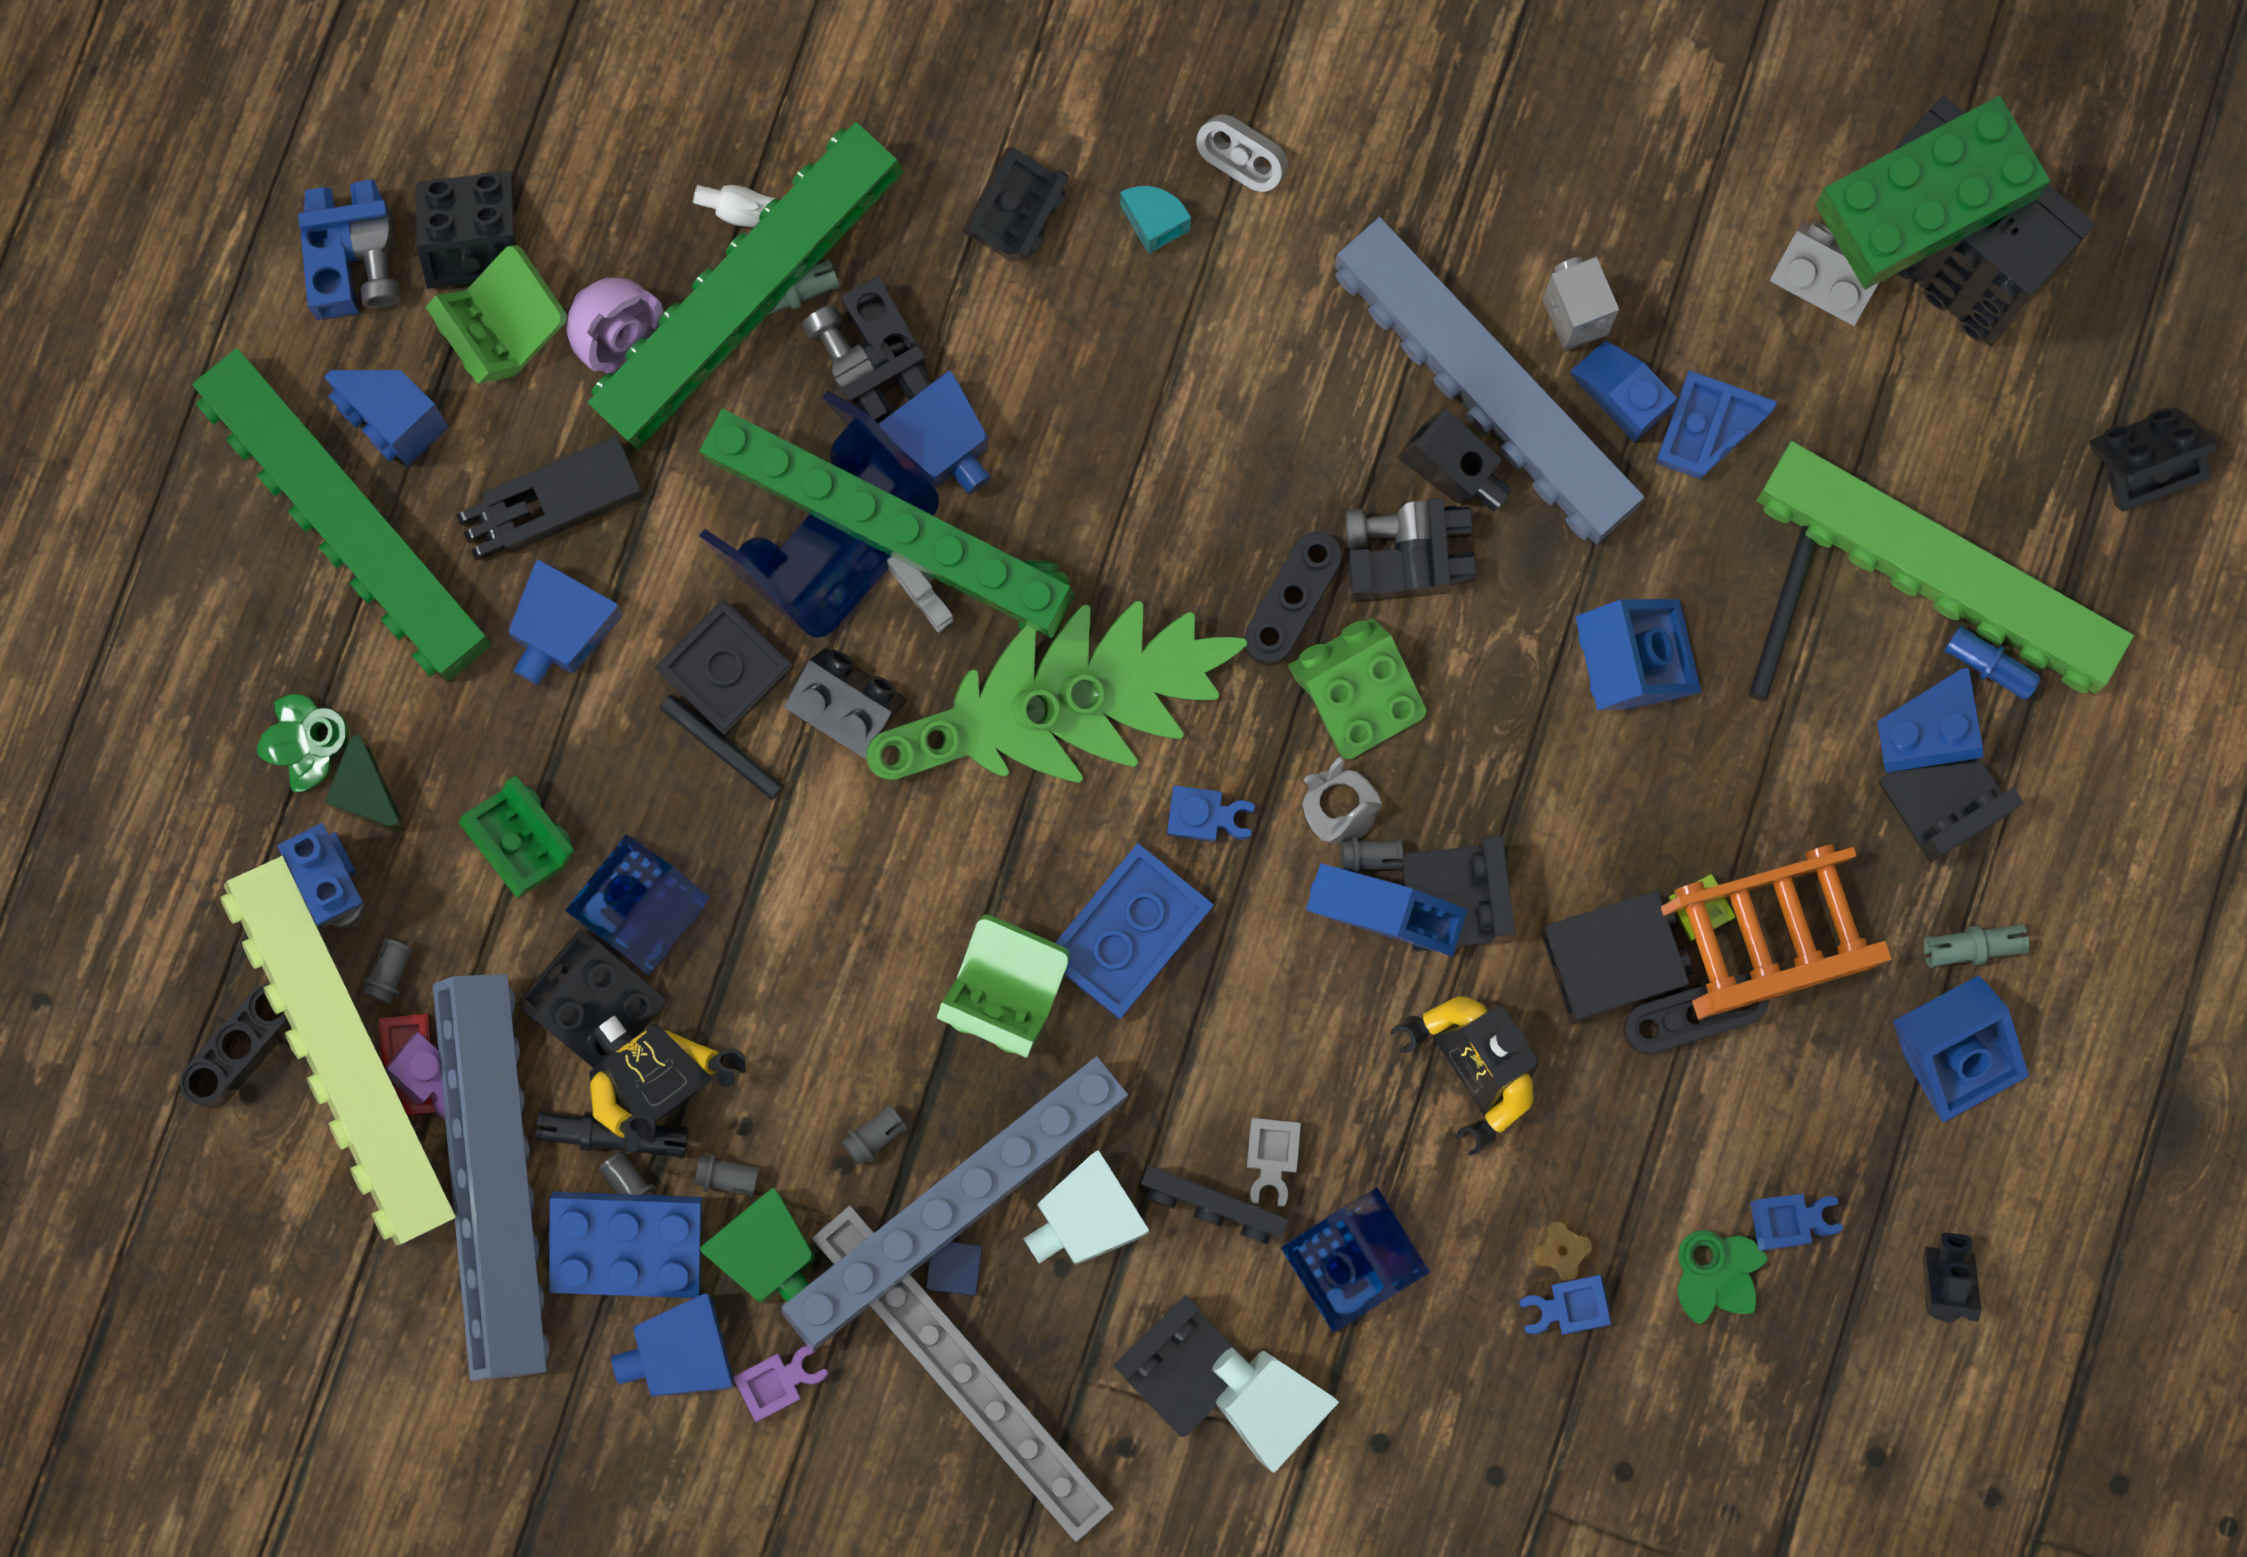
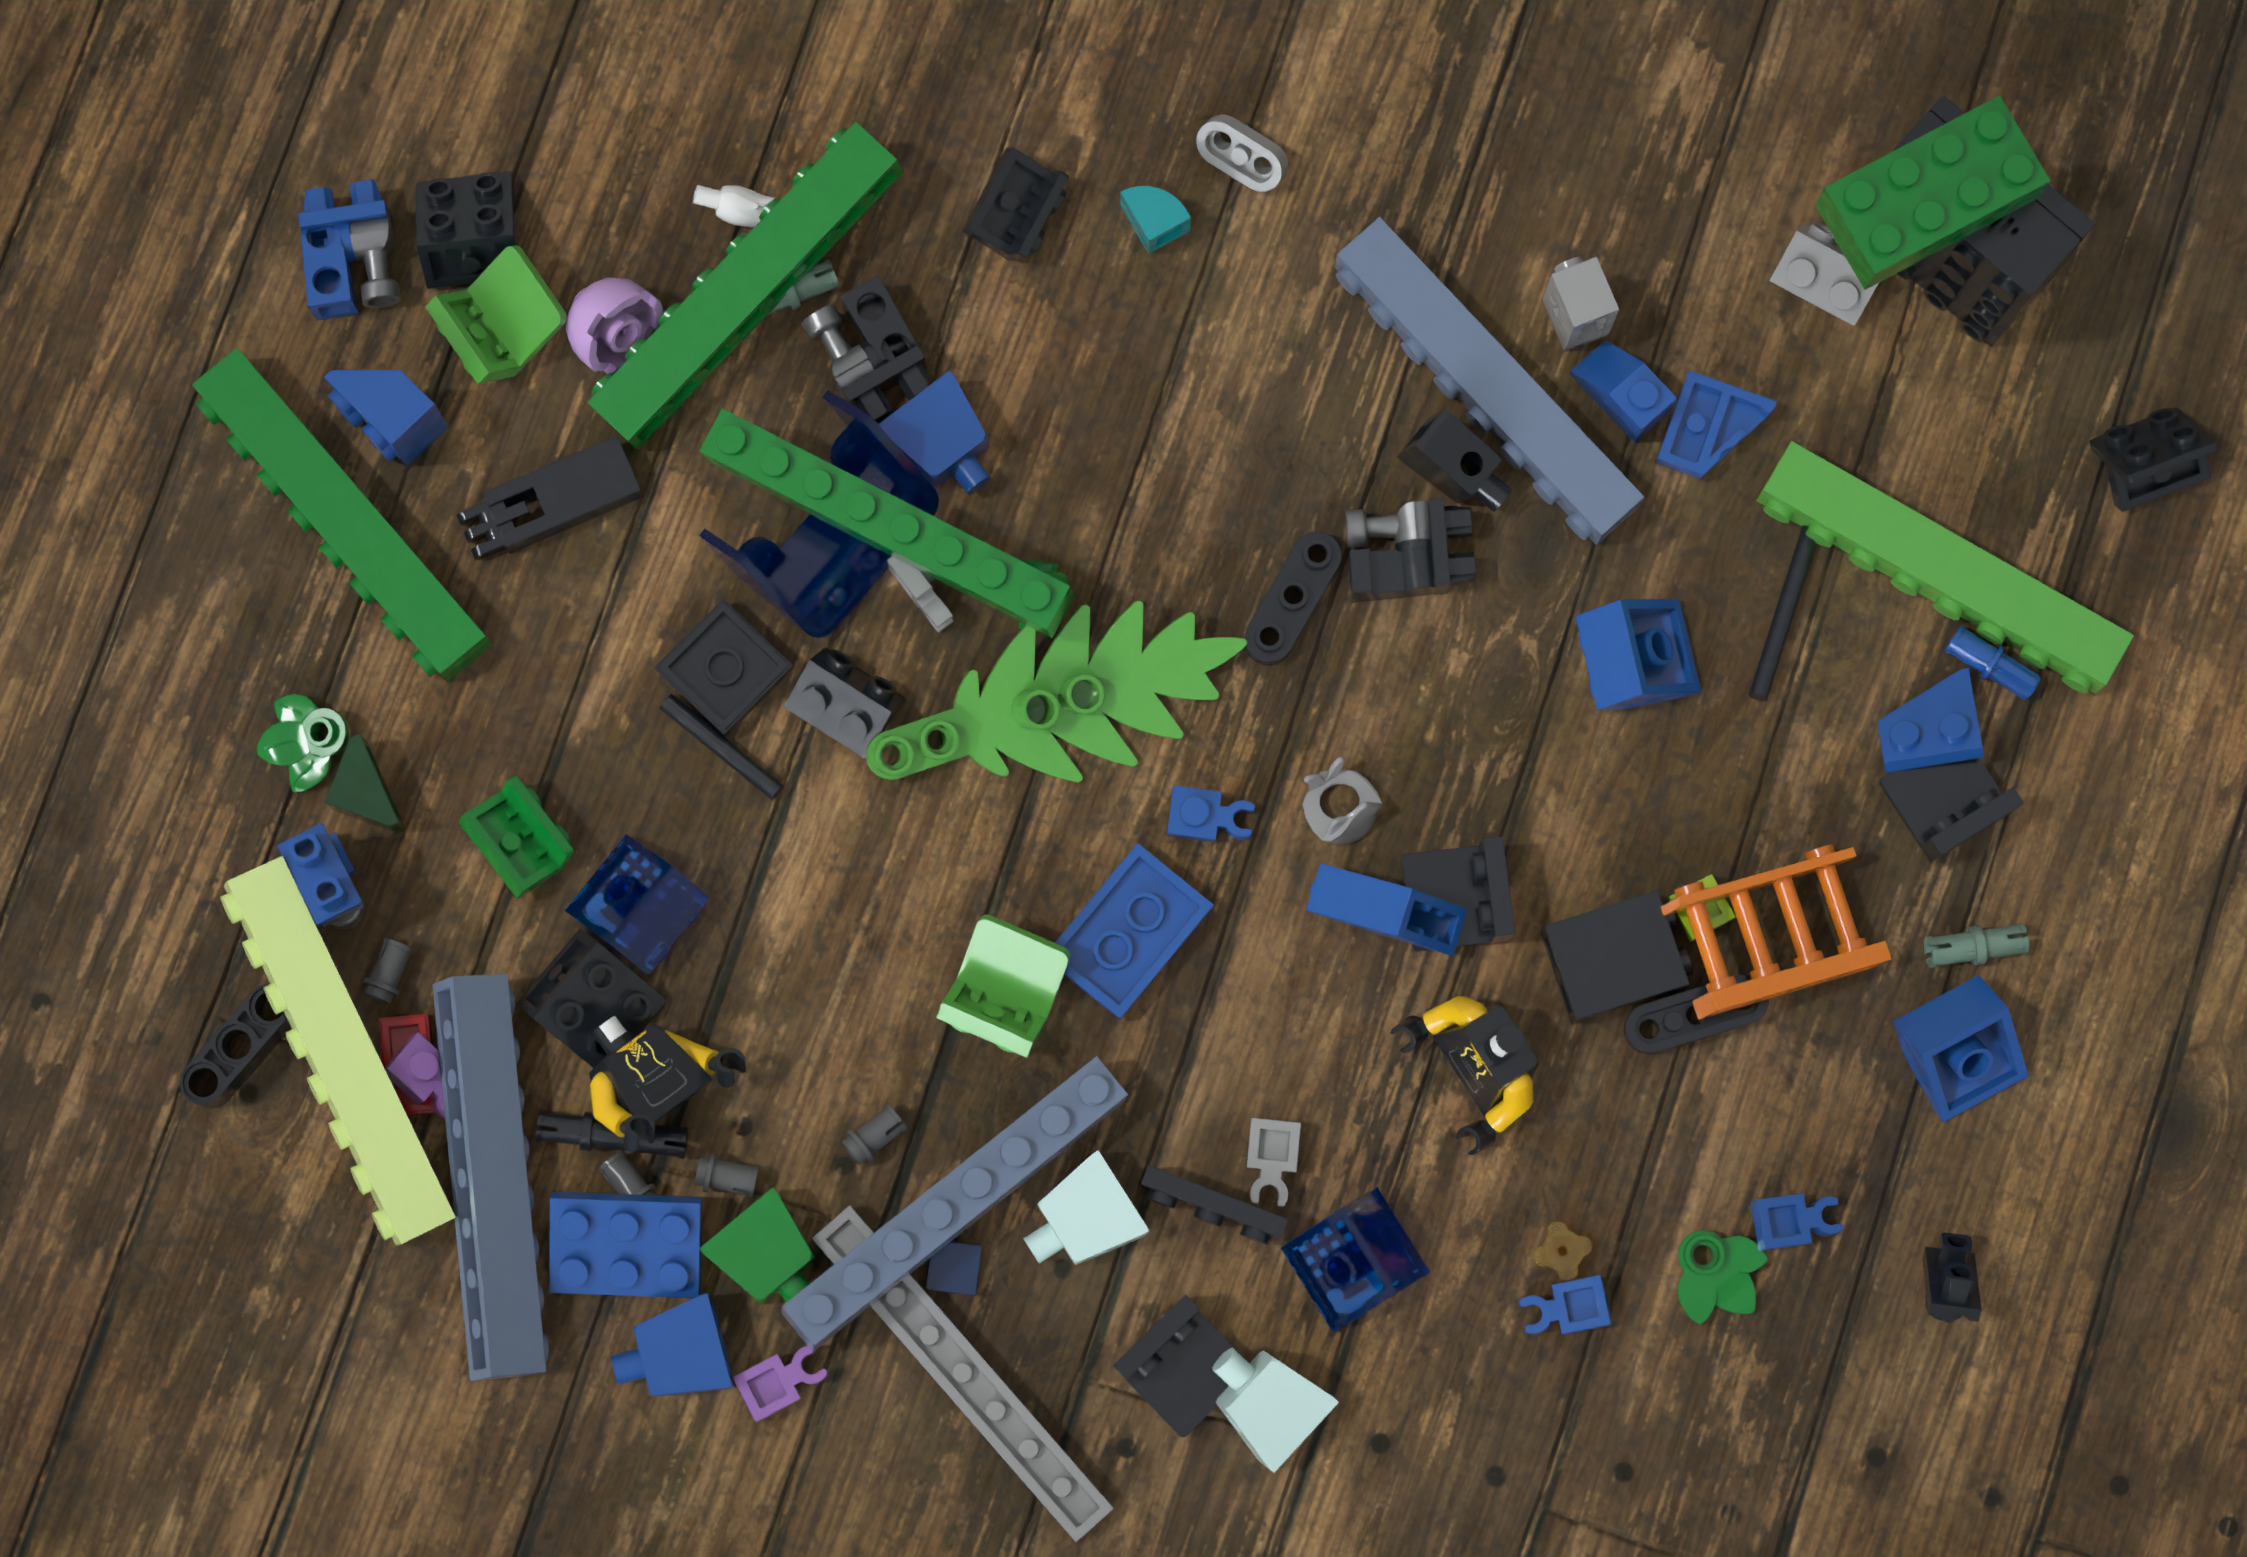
blue torso [509,560,623,686] -> none
bright green bracket [1288,618,1426,759] -> none
dark grey pin [1340,836,1403,873] -> none

